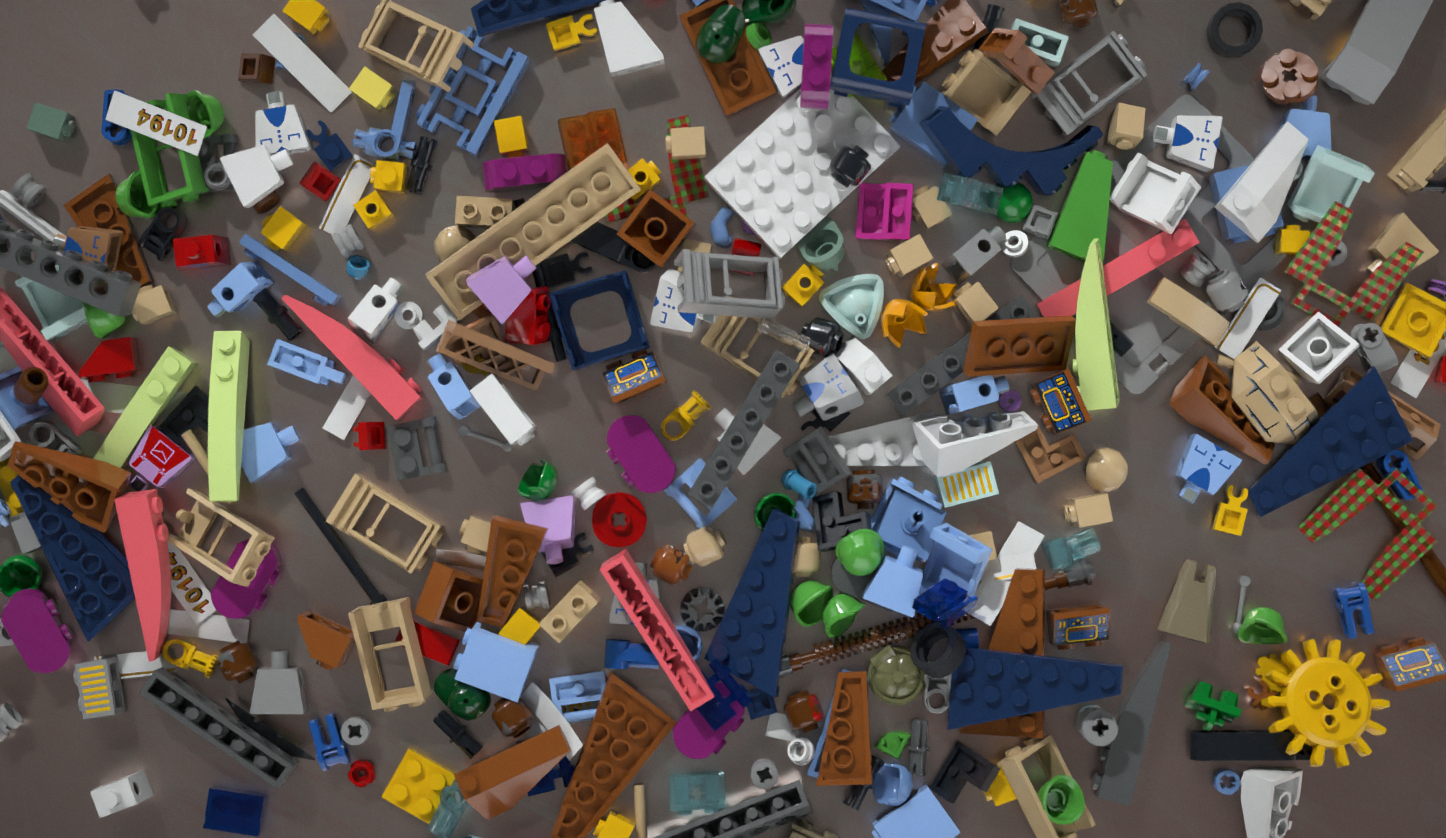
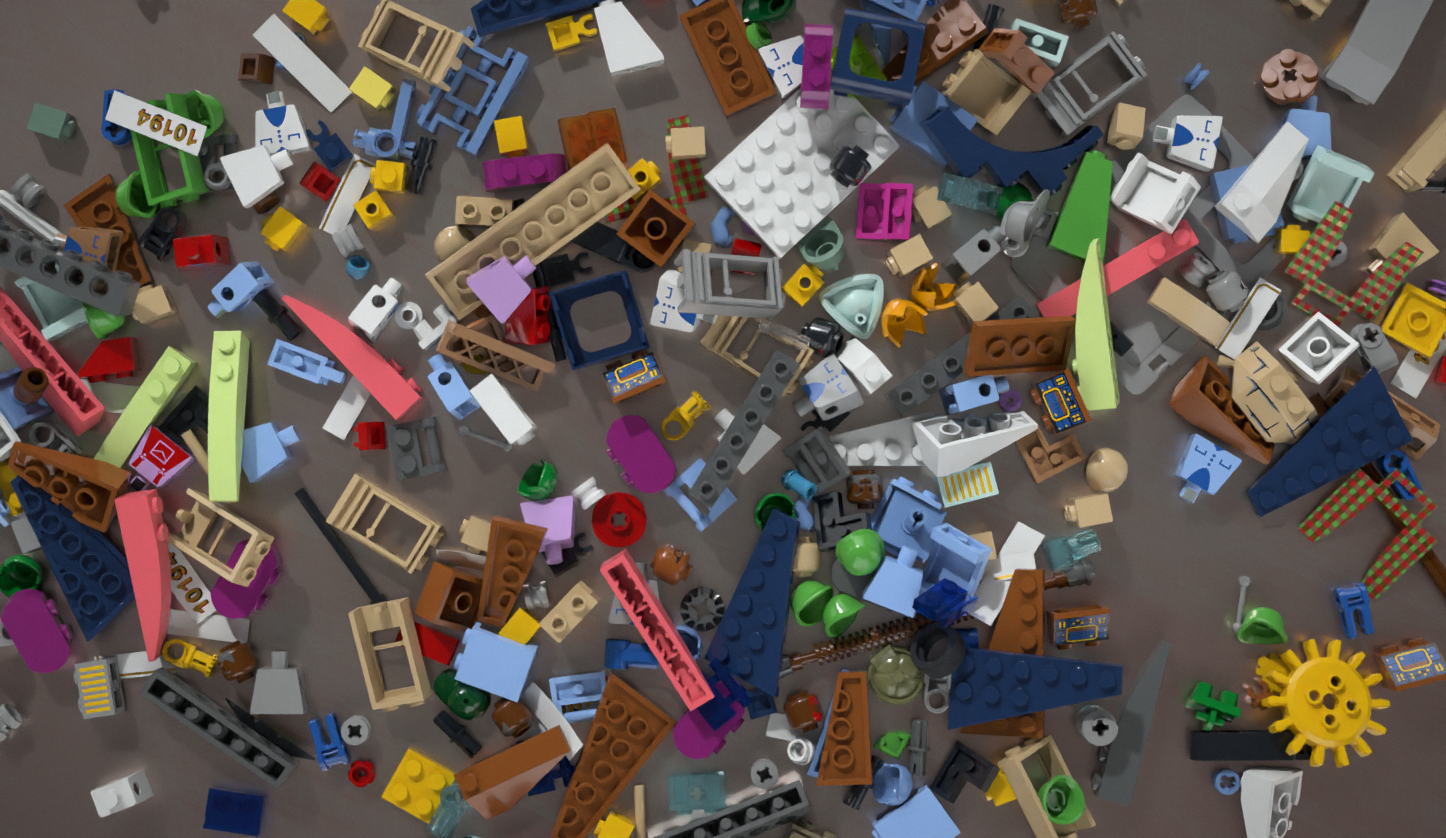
medium blue plate [239,234,342,307] -> none
dark orange slope [297,611,355,670] -> none
tan head [683,526,727,567] -> none
dark green cap [695,5,745,64] -> none
dark tan piece [1157,559,1216,644] -> none
black tyre [1207,2,1263,58] -> none
yellow plate [1212,485,1248,536] -> none
none -> light grey piece [999,189,1050,252]

